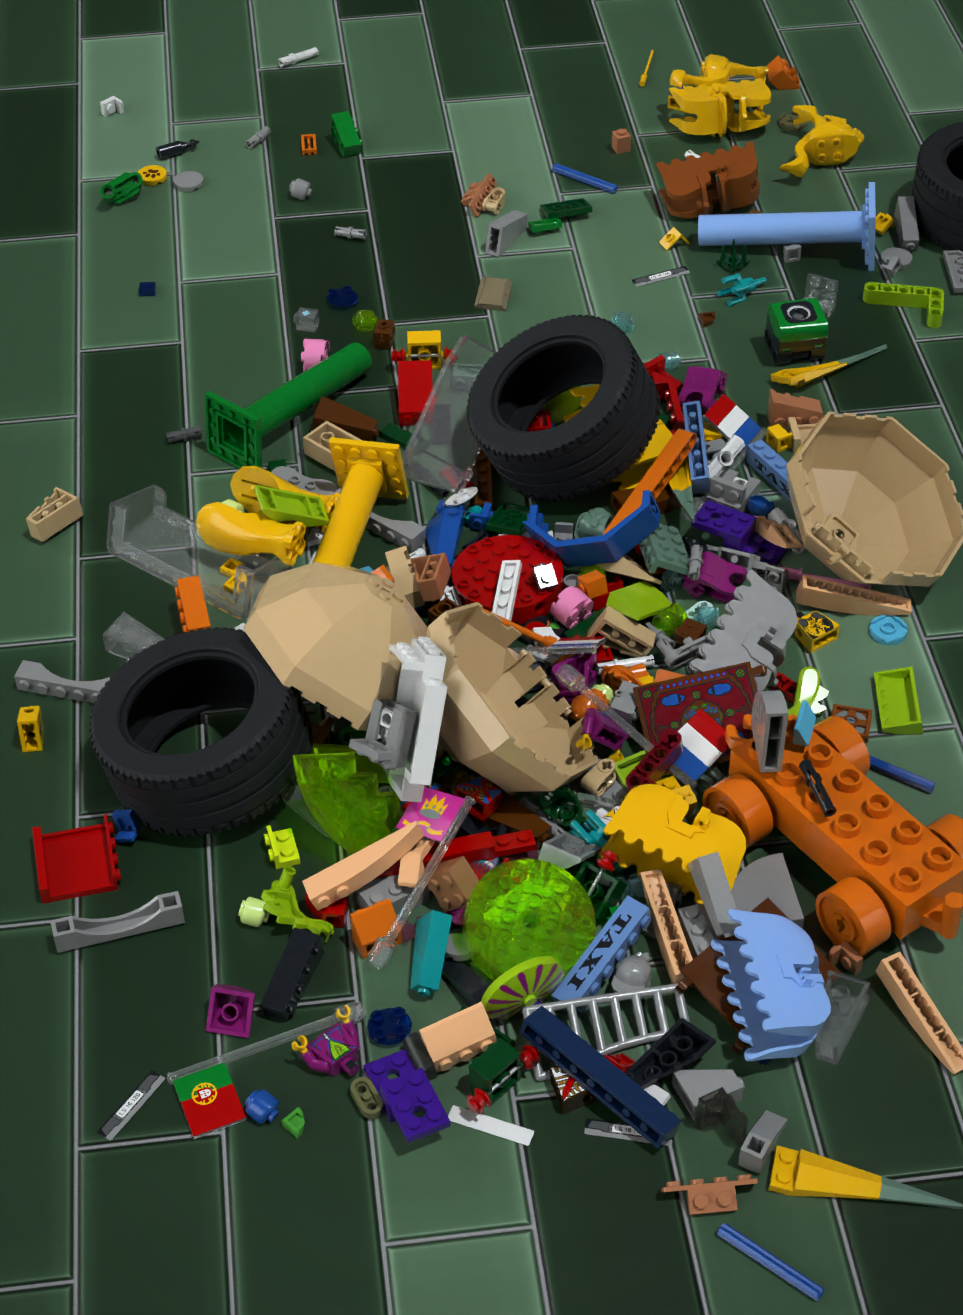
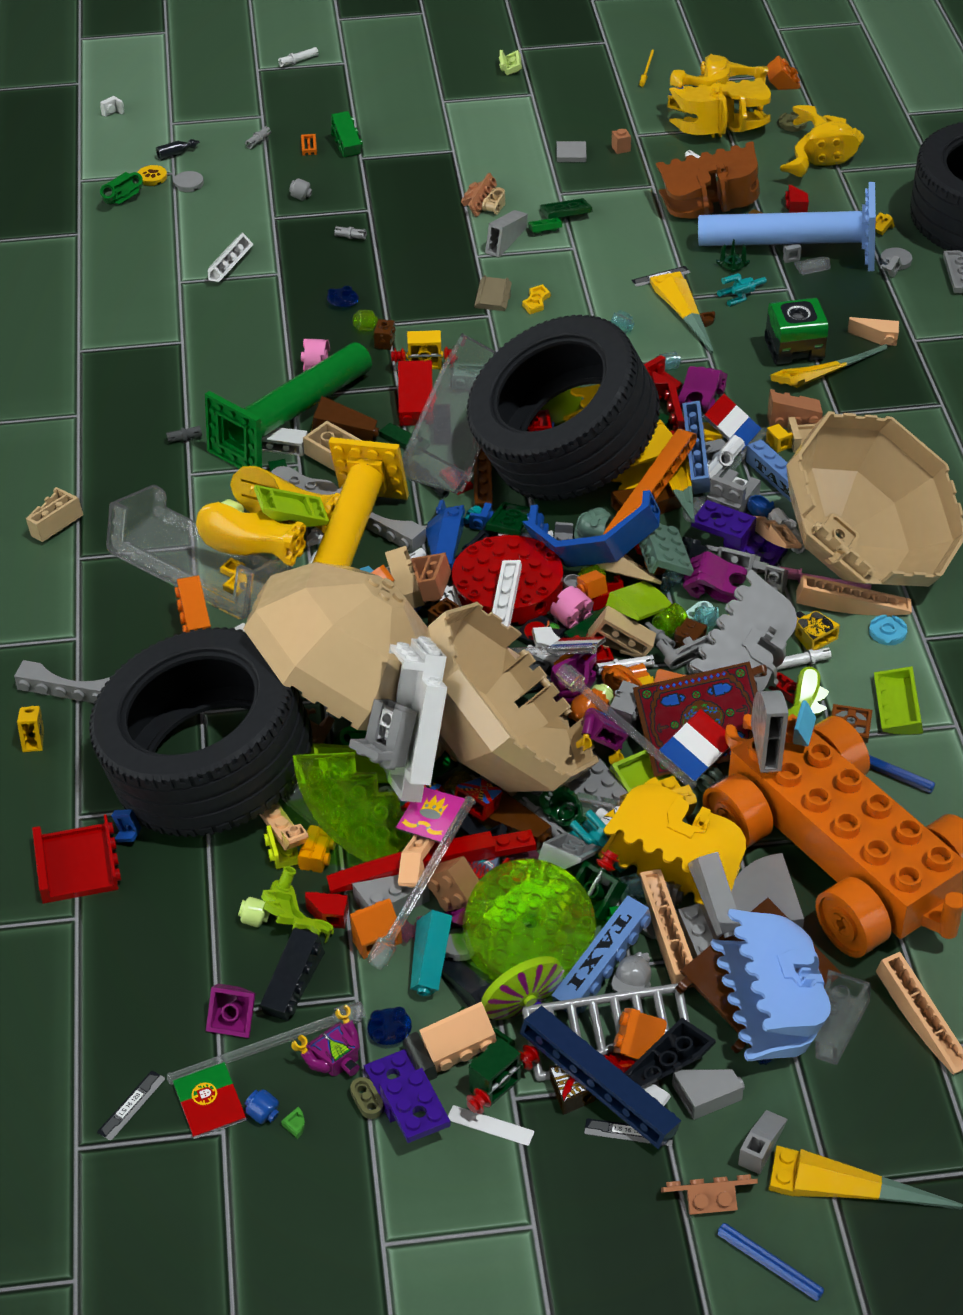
light grey arch [50,891,185,953] -> none
clear wedge [102,612,165,660] -> none
clear blue tile [139,282,156,296] -> none
clear brick [293,307,319,332] -> none
light nougat slope [302,821,424,911] -> none
white dish [445,487,478,507] -> none
orange piece [482,608,557,652] -> none
bracket [531,563,558,591] -> none
blue axle [552,163,618,194] -> none
tan piece [580,758,616,797] -> none
dark red beam [626,731,683,793] -> none
yellow bracket [659,227,690,251] -> none
light grey pin [688,545,703,580] -> none
clear smoke bracket [696,1087,748,1149] -> none
black pin [799,759,837,817] -> none
clear bracket [803,273,839,318] -> none
nougat bracket [828,941,863,975] -> none
lime beam [862,282,944,329] -> none
light grey slope [893,196,919,251] -> none
none -> white brick [208,232,253,282]
none -> light nougat slope [259,803,309,851]
none -> white brick [262,427,308,456]
none -> light orange brick [298,825,336,873]
none -> yellowish green bracket [498,50,522,75]
none -> yellow tile [522,284,551,314]
none -> light grey tile [557,141,586,162]
none -> orange bracket [613,1008,667,1059]
none -> yellow plate [650,271,713,354]
none -> white pin [776,647,832,671]
none -> red slope [785,185,809,213]
none -> clear slope [794,256,831,275]
none -> light nougat slope [848,317,899,346]

